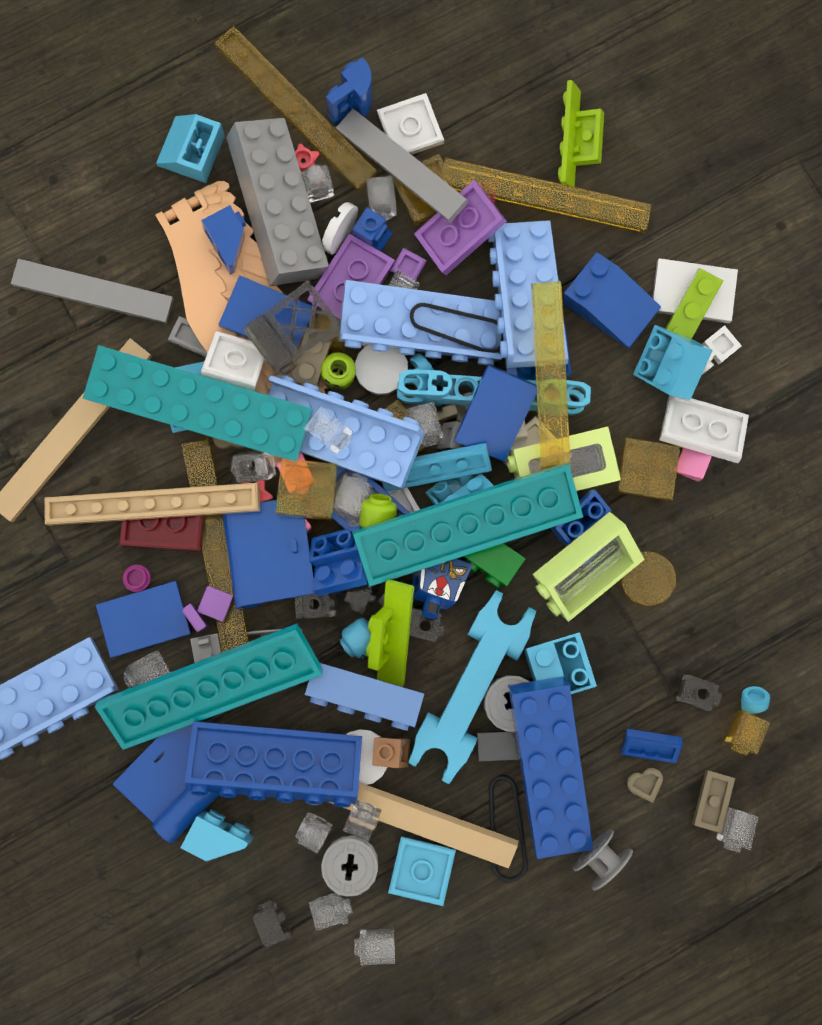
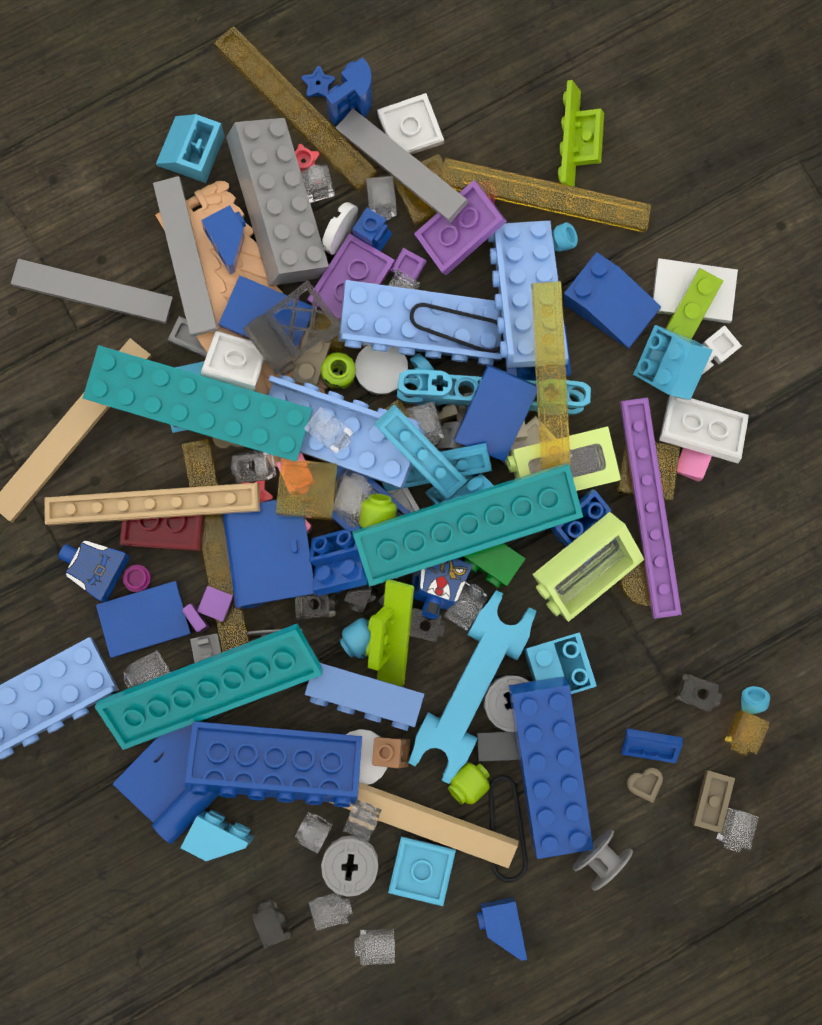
none -> blue torso [58,540,131,602]
none -> light grey tile [153,176,218,337]
none -> blue plate [301,66,336,98]
none -> medium azure tile [374,404,467,500]
none -> clear bracket [444,582,488,631]
none -> lime head [448,762,490,805]
none -> blue slope [477,897,527,961]
none -> medium azure tile [552,222,578,252]
none -> medium lavender tile [620,398,682,619]

